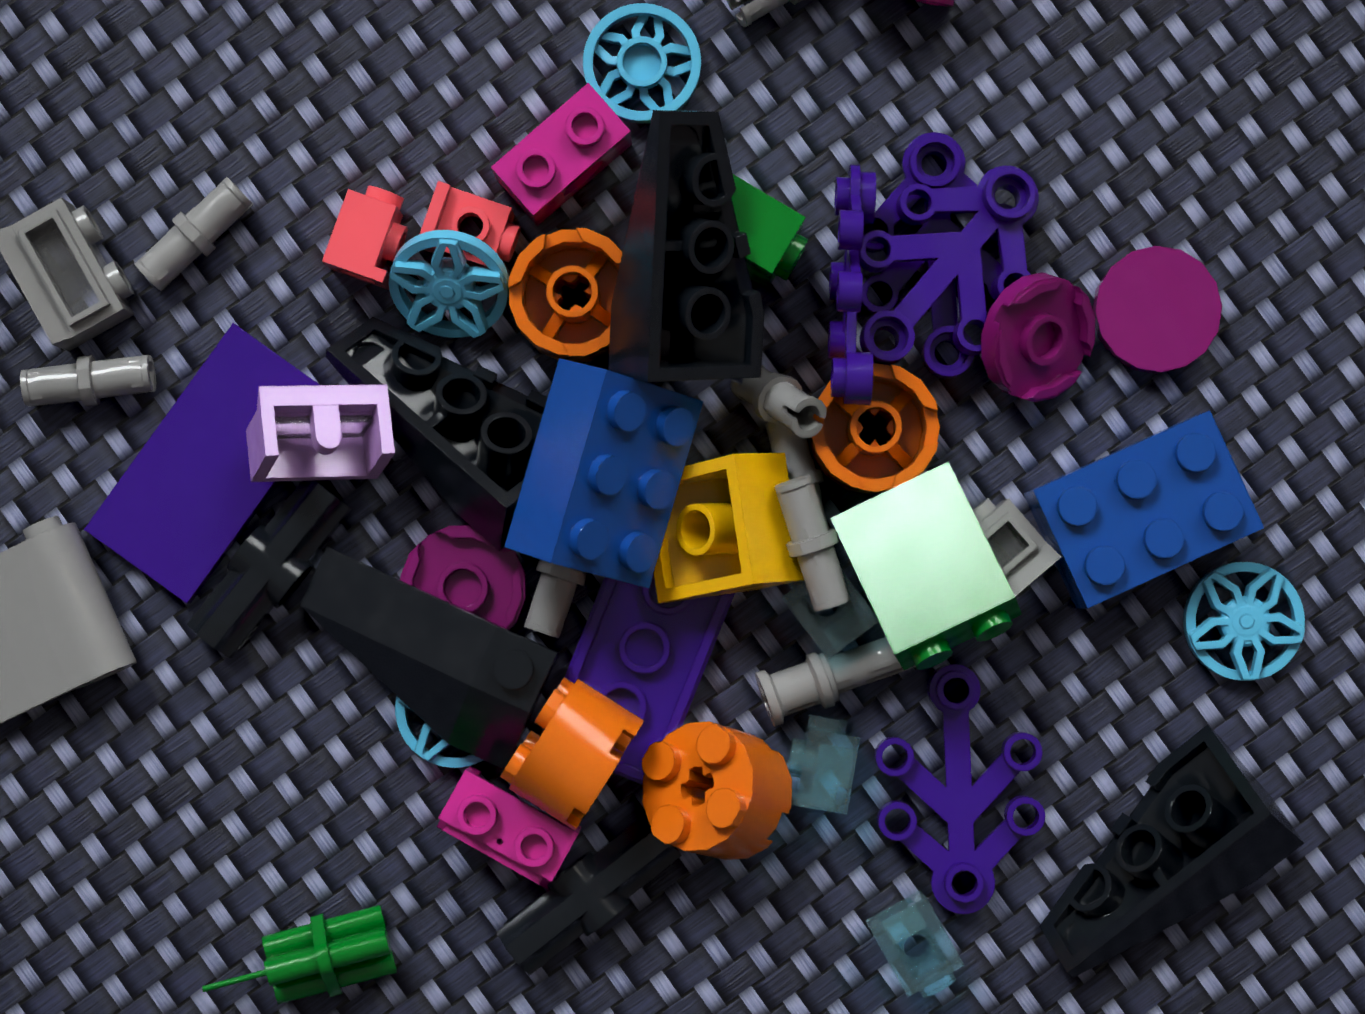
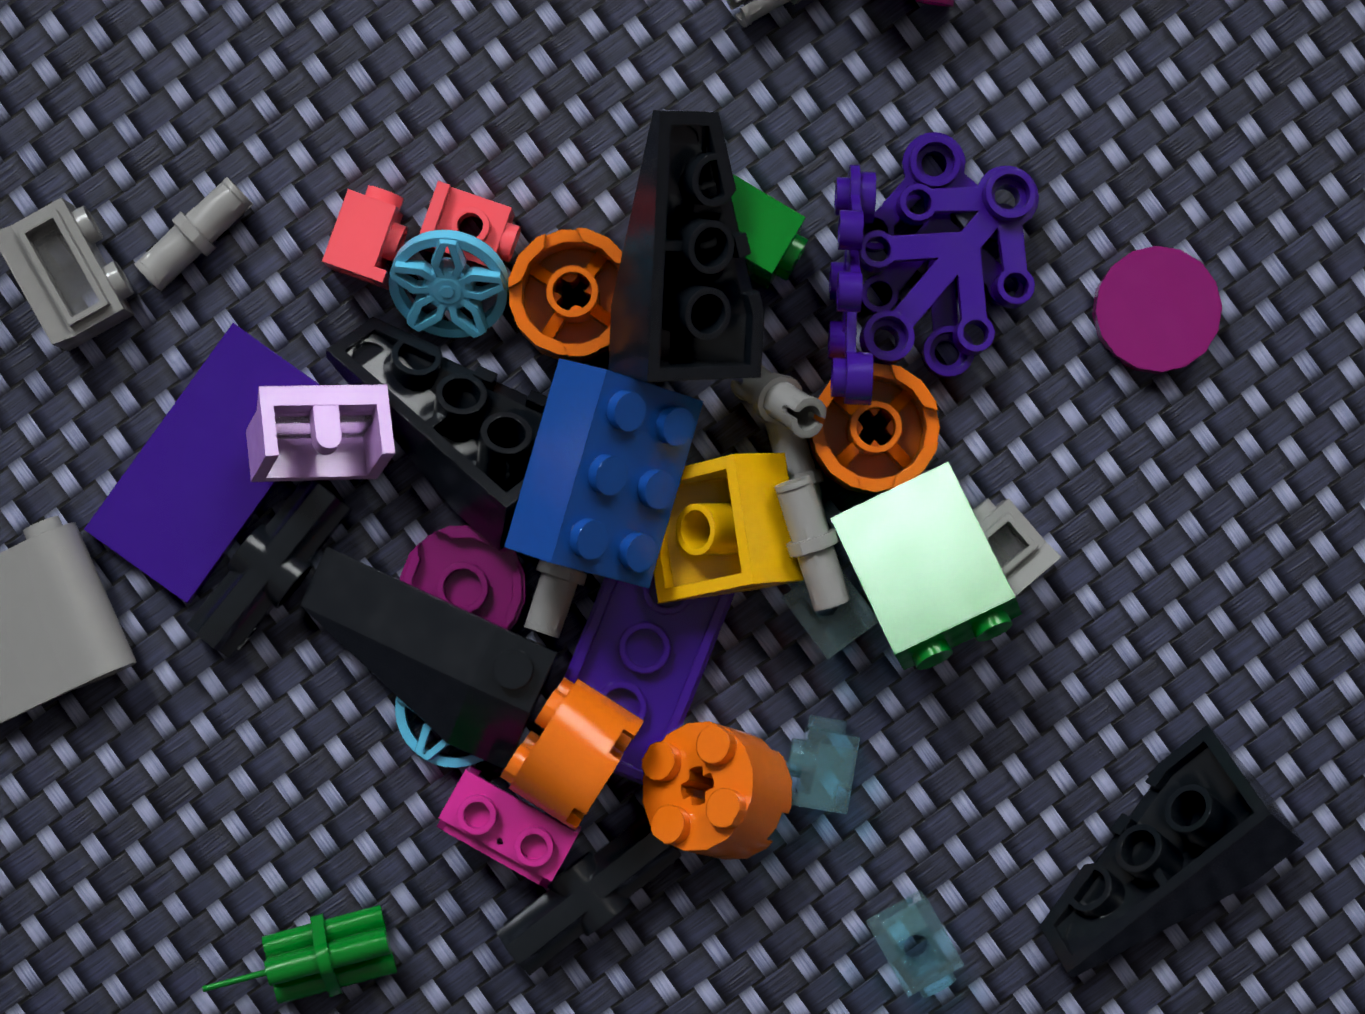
light grey pin [20,355,157,407] -> none
dark pink brick [491,83,632,226] -> none
medium azure wheel [583,3,701,123] -> none
light grey pin [755,637,952,727] -> none
dark purple plant [874,664,1045,914] -> none
magenta tile [981,272,1096,402] -> none
blue brick [1023,410,1264,609] -> none
medium azure wheel [1183,562,1305,681] -> none

